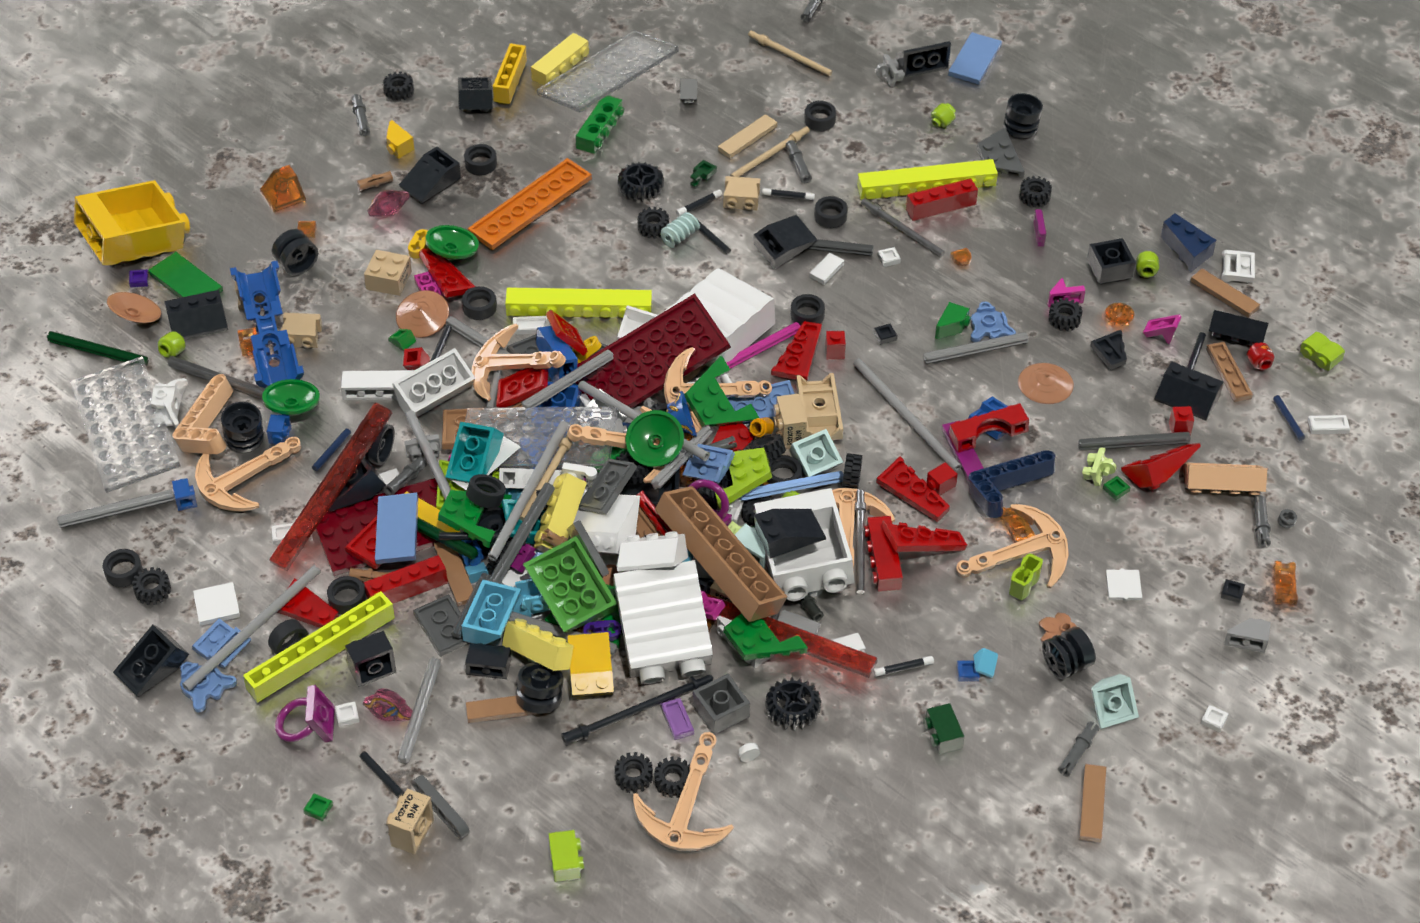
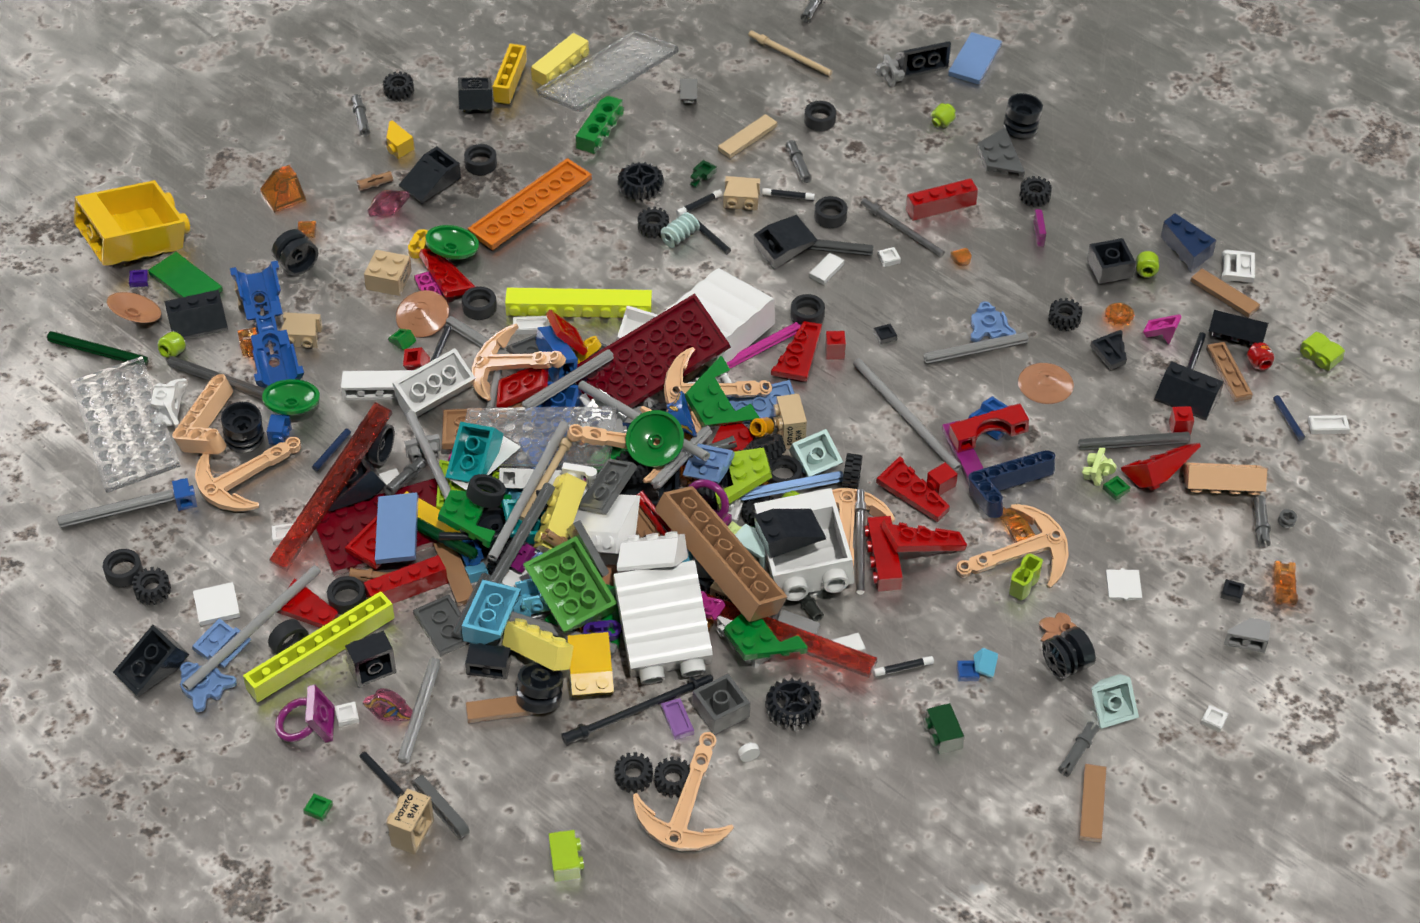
tan bar [730,127,810,177] -> none
tan piece [796,373,843,440] -> none
neon yellow brick [857,159,998,200] -> none
green slope [935,302,971,339] -> none
dark pink slope [1047,278,1086,307] -> none

